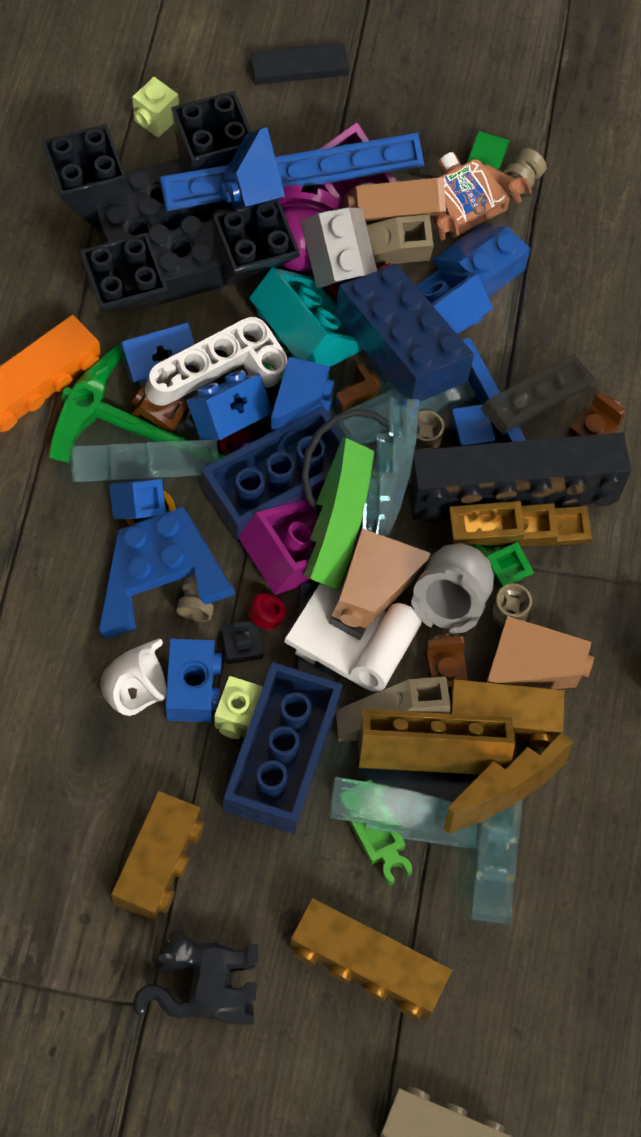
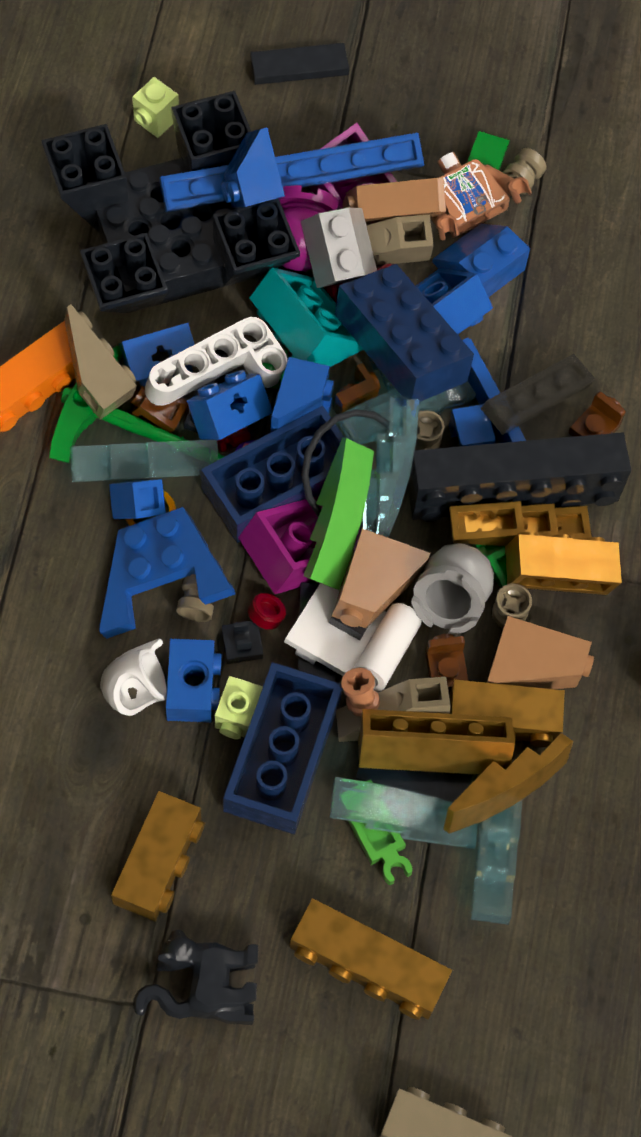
none -> dark tan slope [64,304,137,420]
none -> nougat bush [341,668,380,717]
none -> brick [505,531,622,595]

